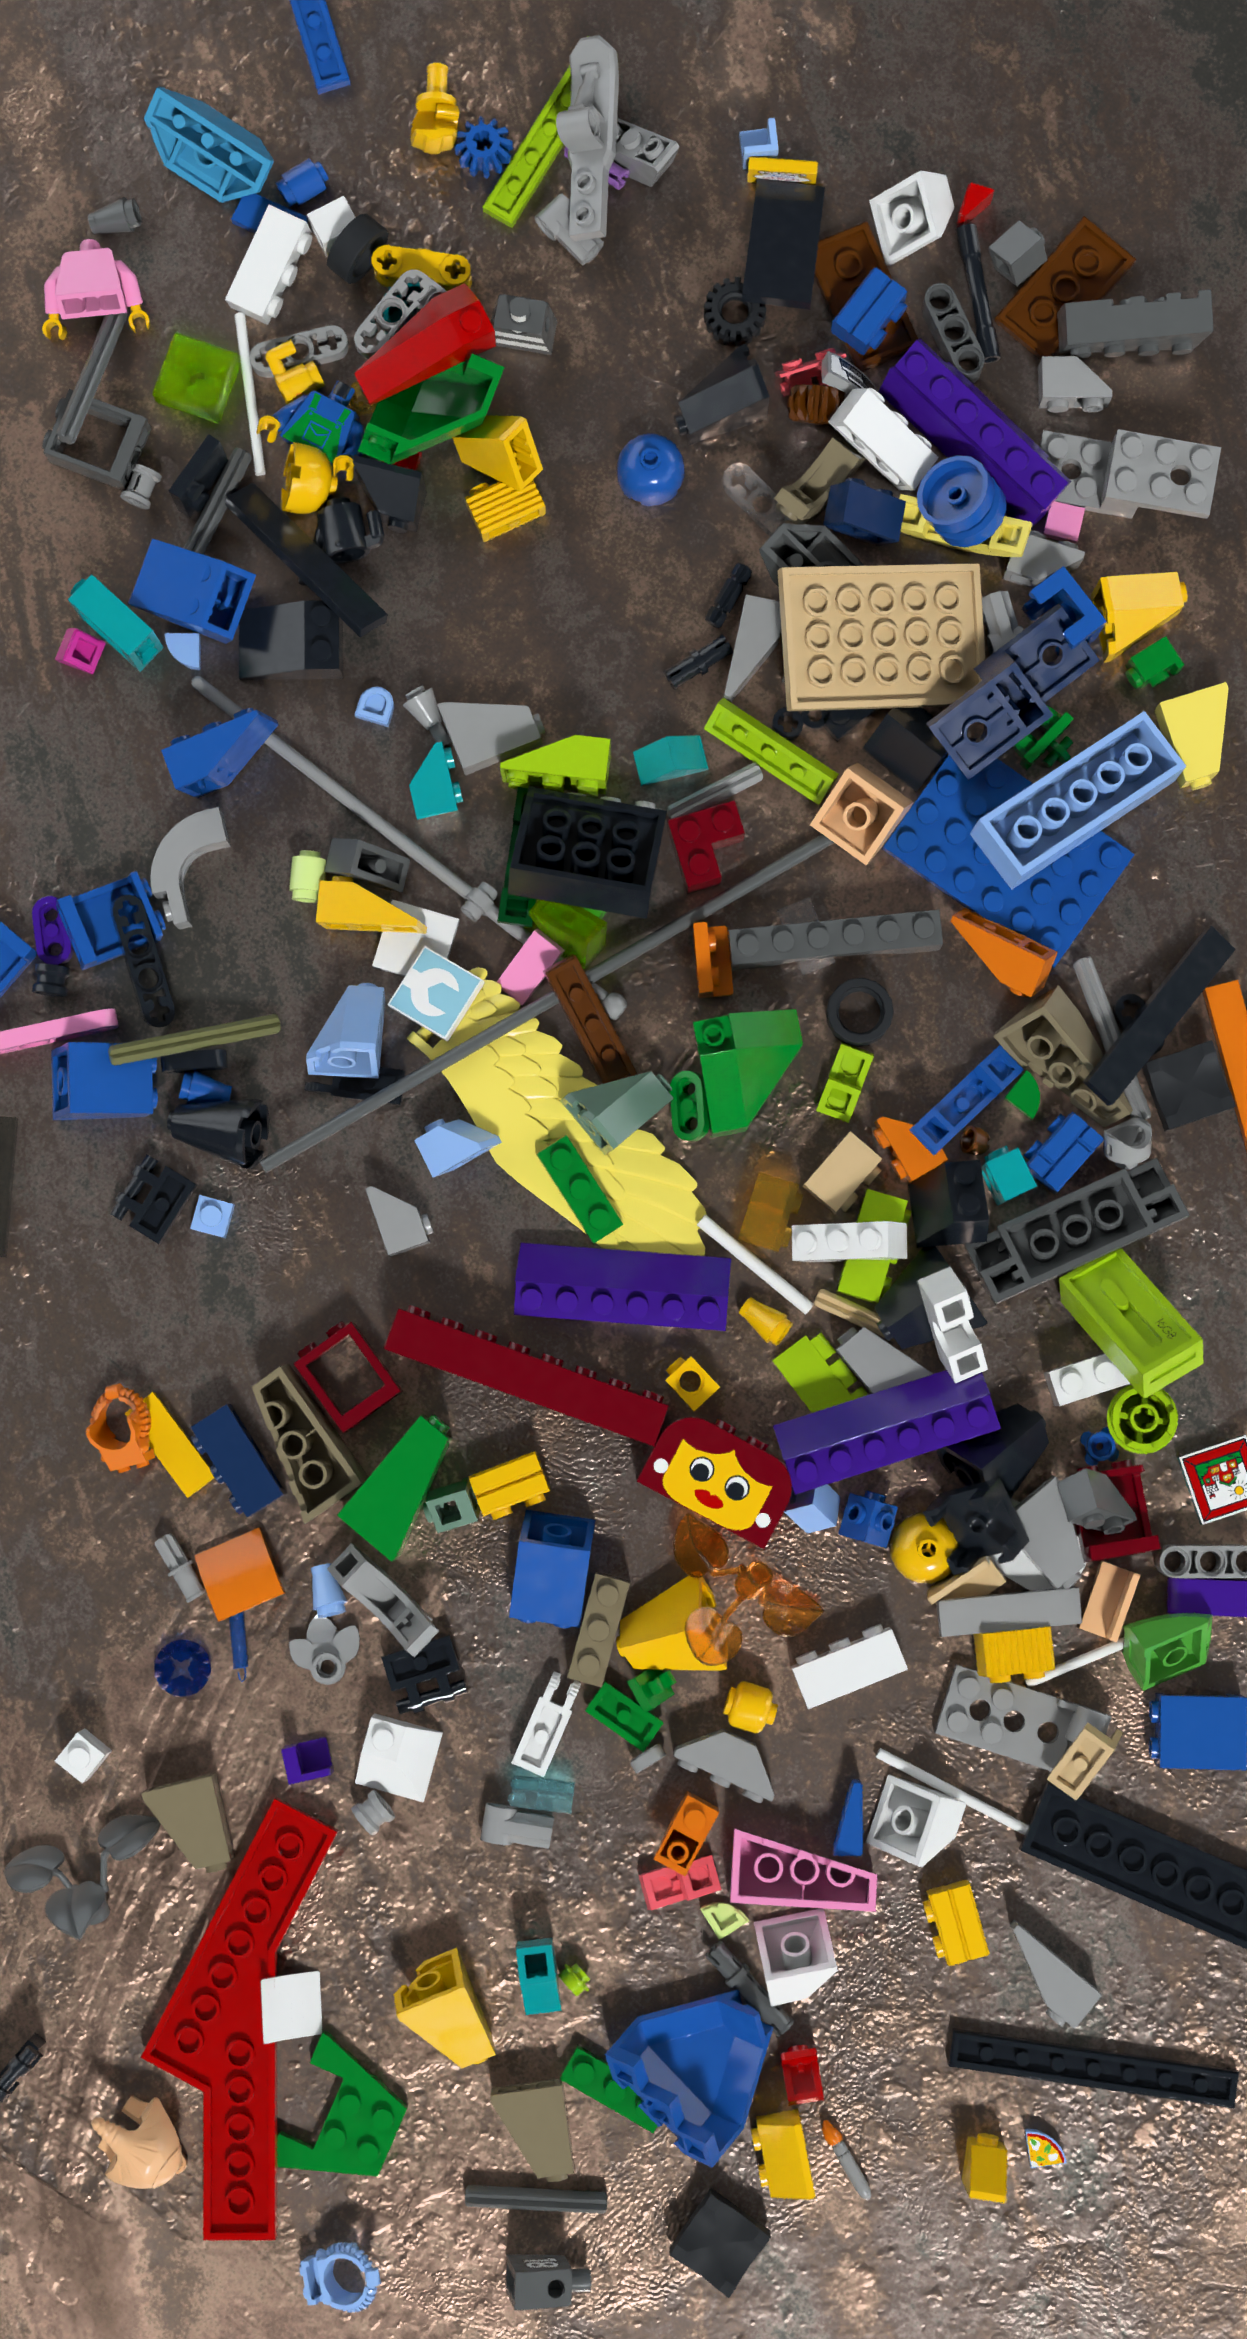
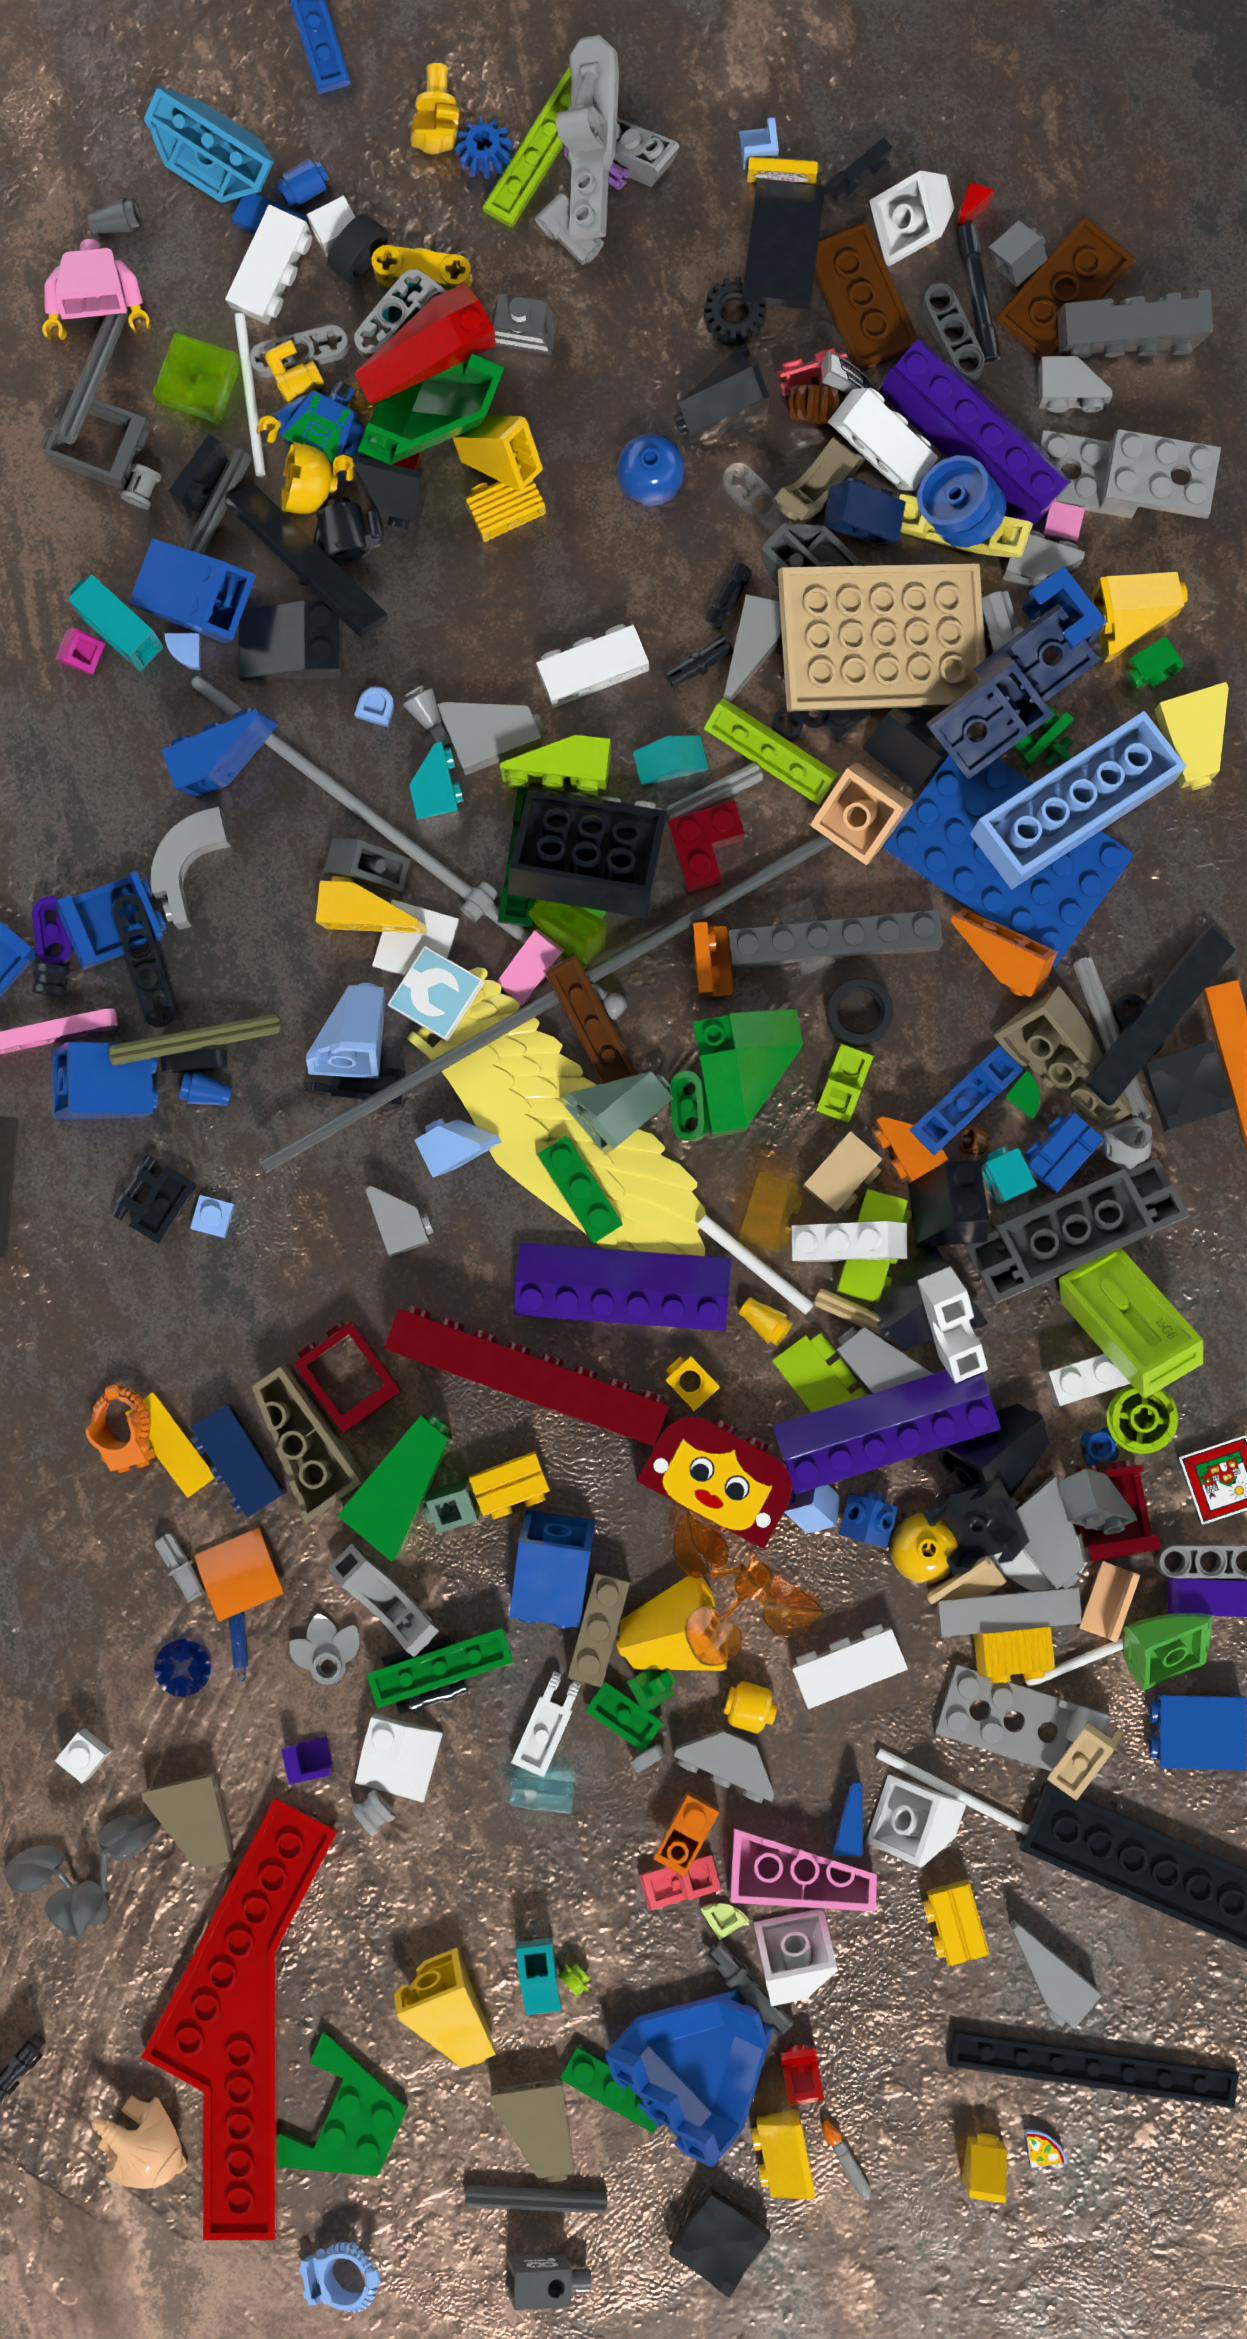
black cone [167,1099,270,1169] -> none
white sticker [261,1971,322,2044] -> none
yellowish green brick [289,850,327,903] -> none
light blue cone [311,1563,347,1618] -> none
light grey piece [480,1803,554,1849] -> none
blue brick [831,268,908,355] -> none
none -> green plate [366,1627,514,1709]
none -> white brick [536,624,649,709]
none -> black hinge [821,137,893,202]

